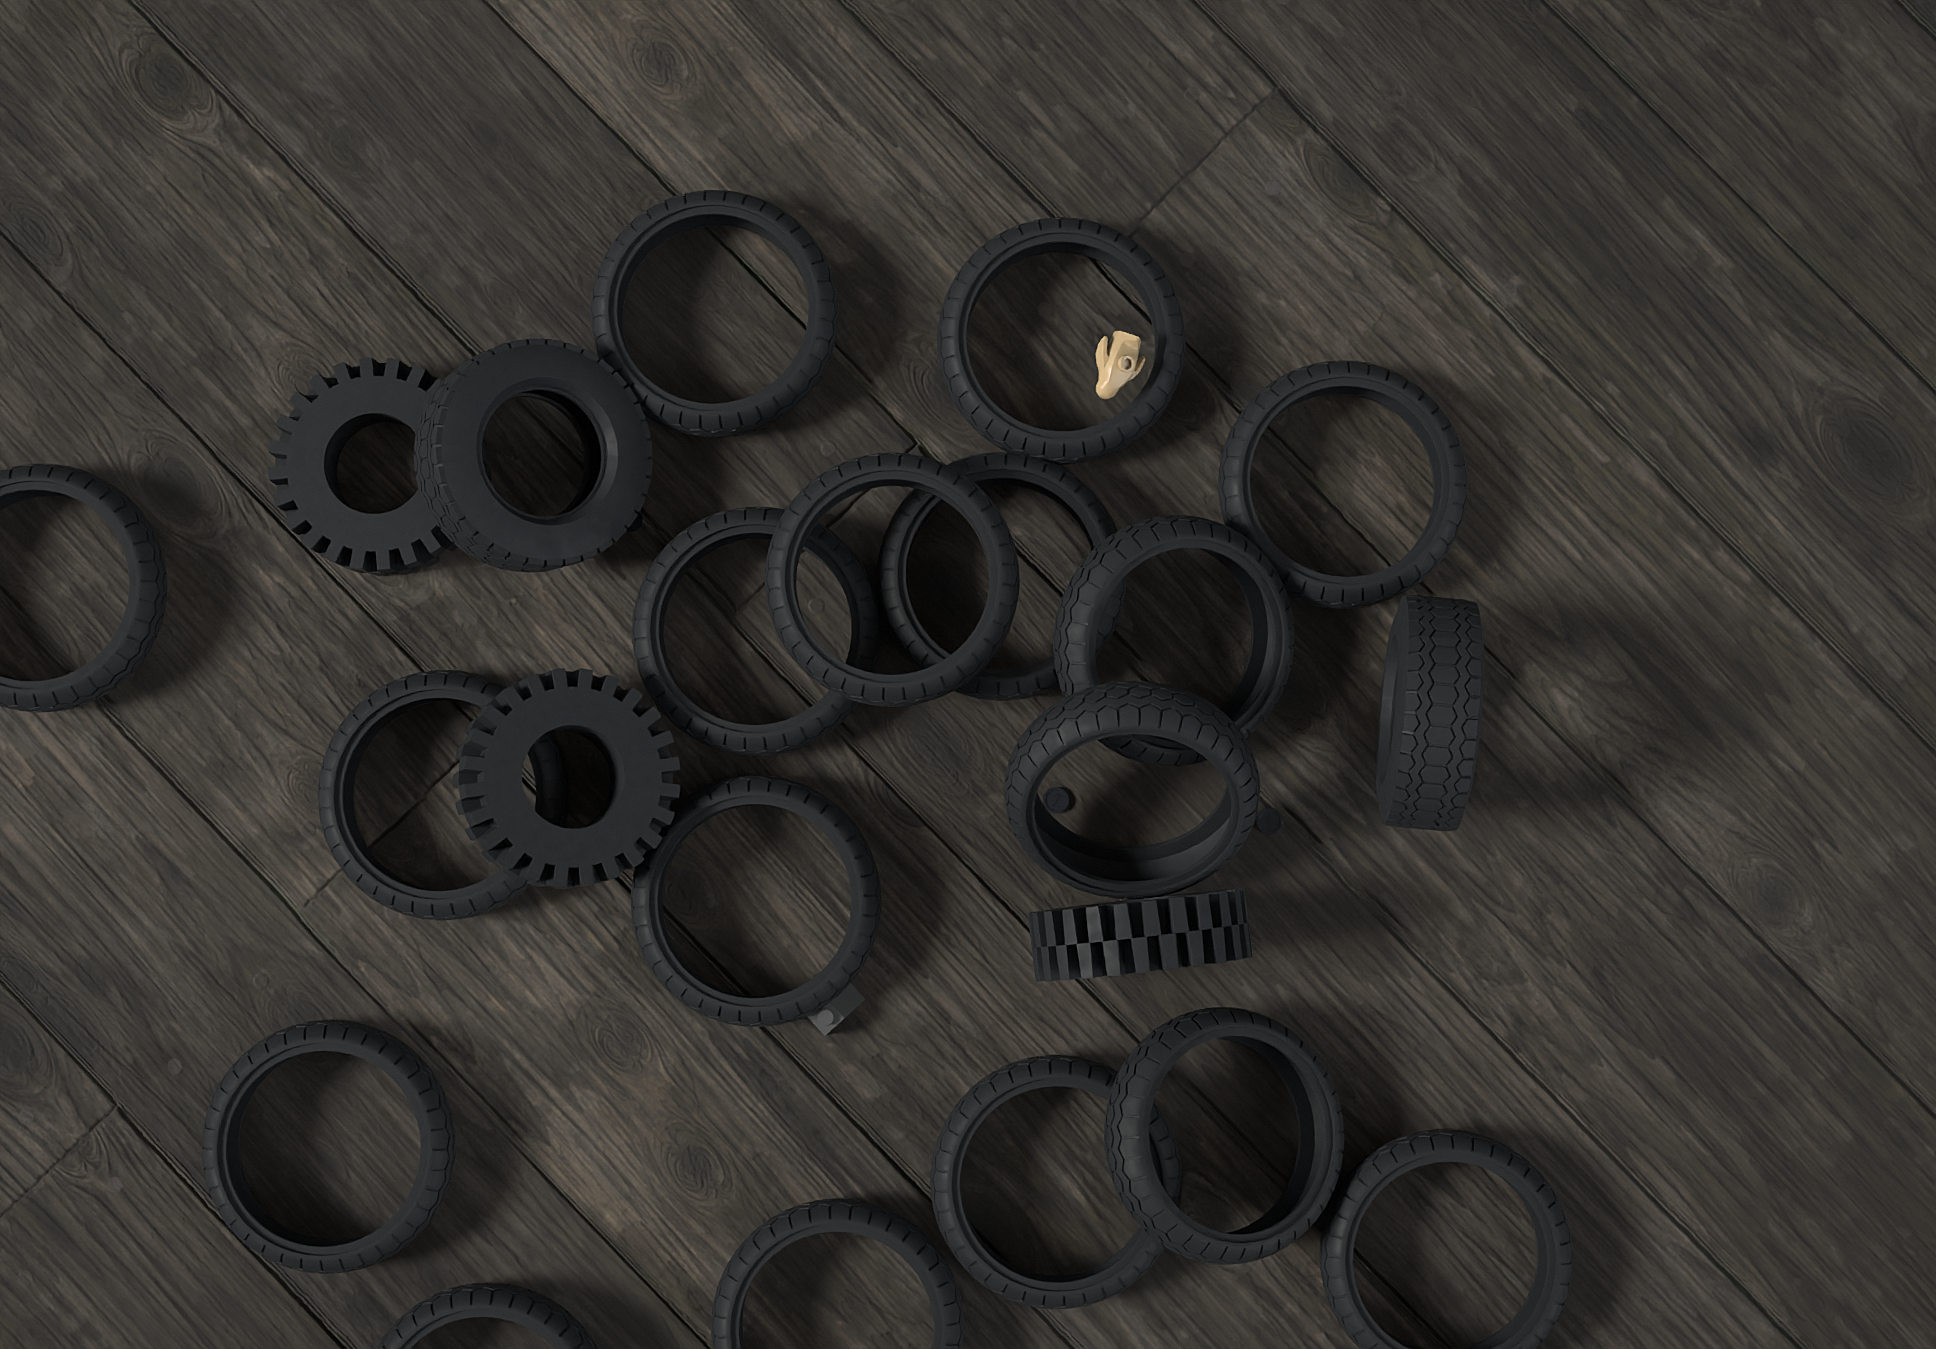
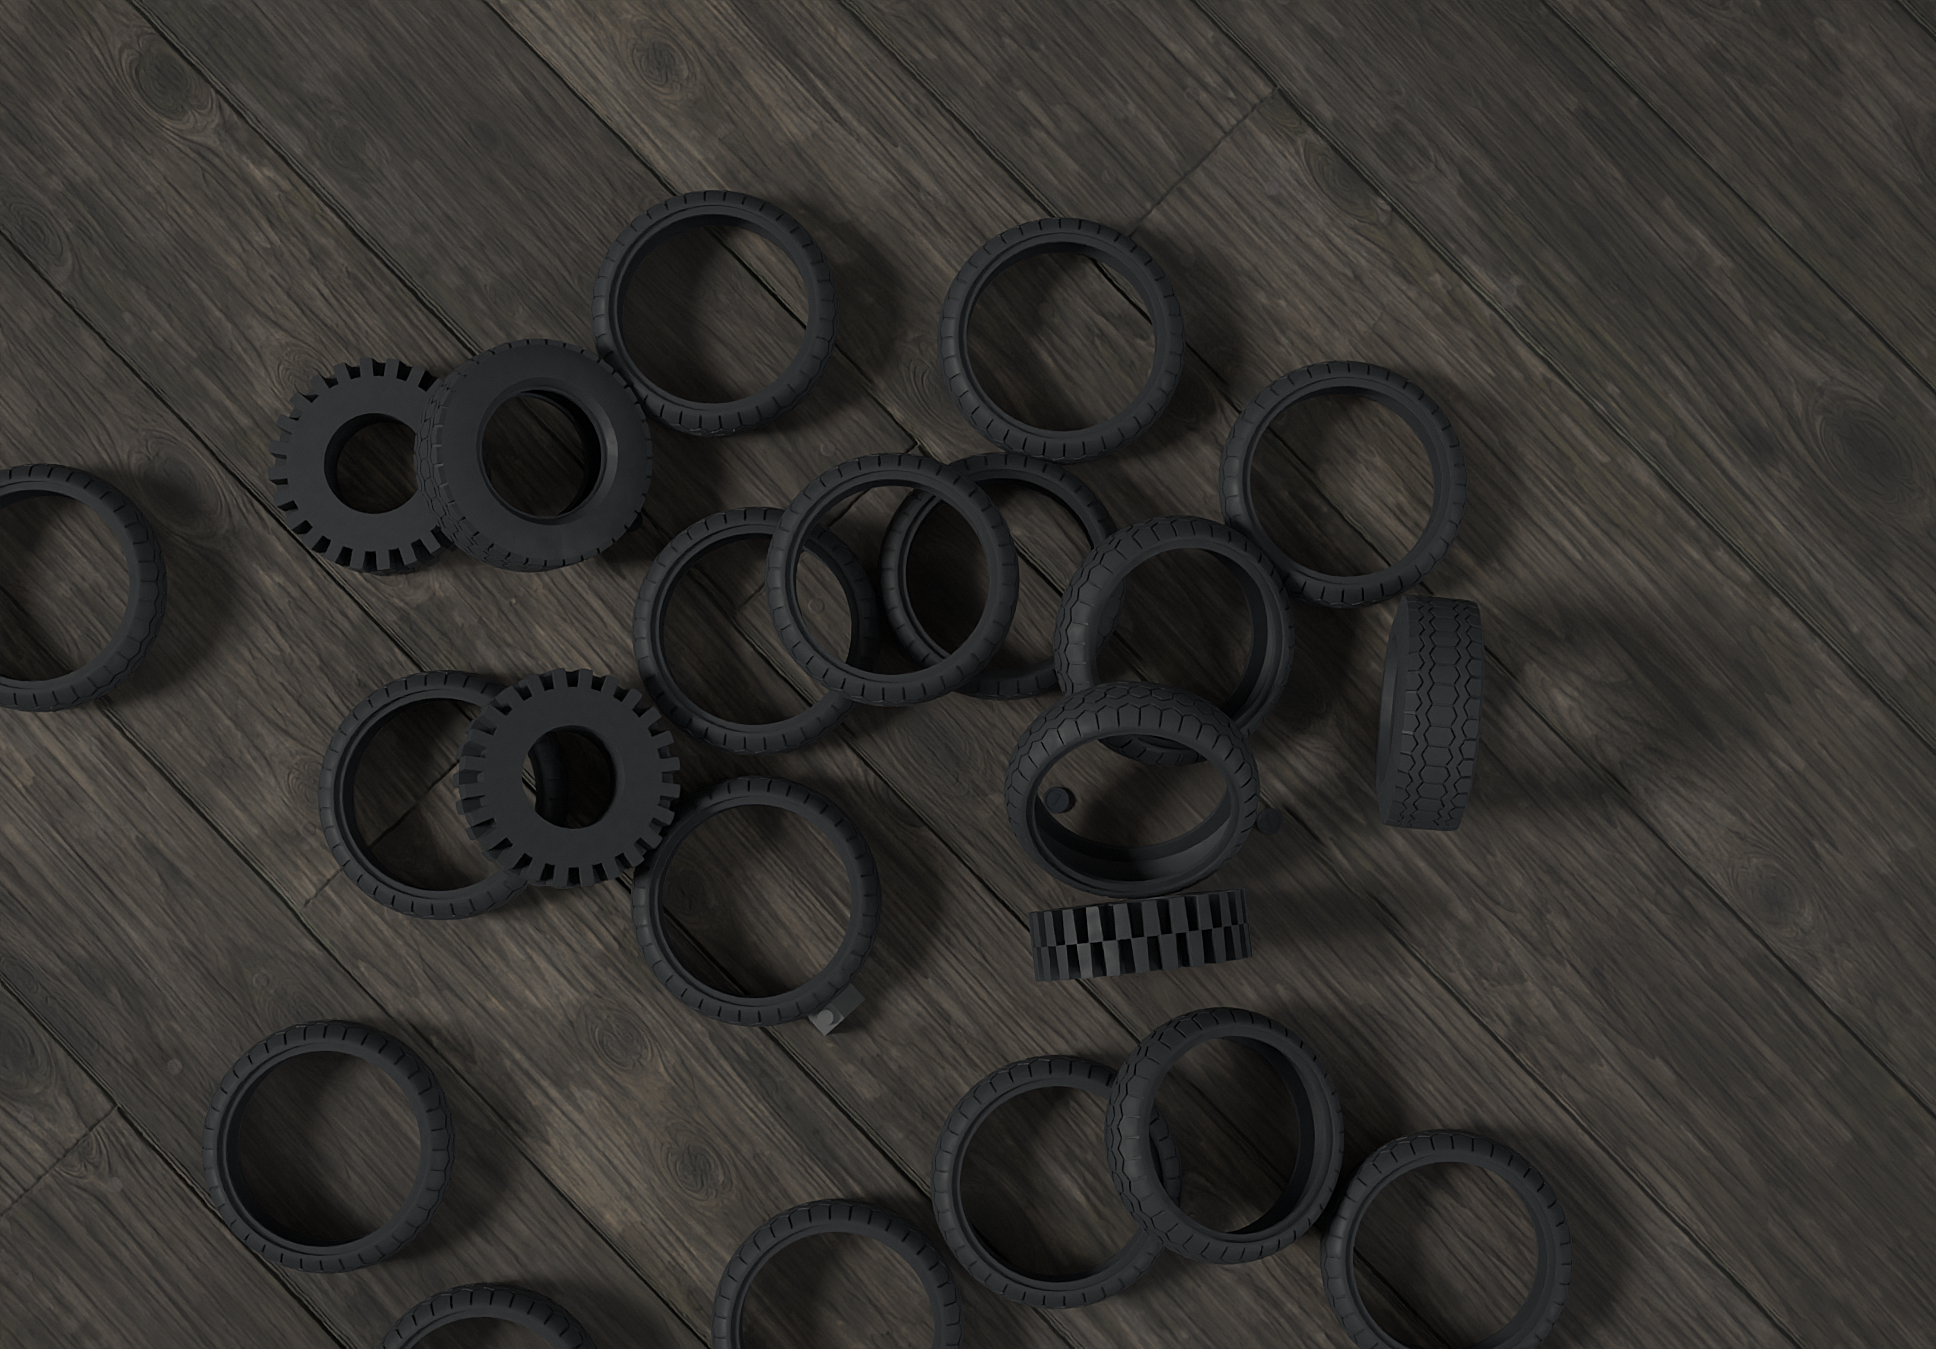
tan animal [1096,331,1145,400] -> none

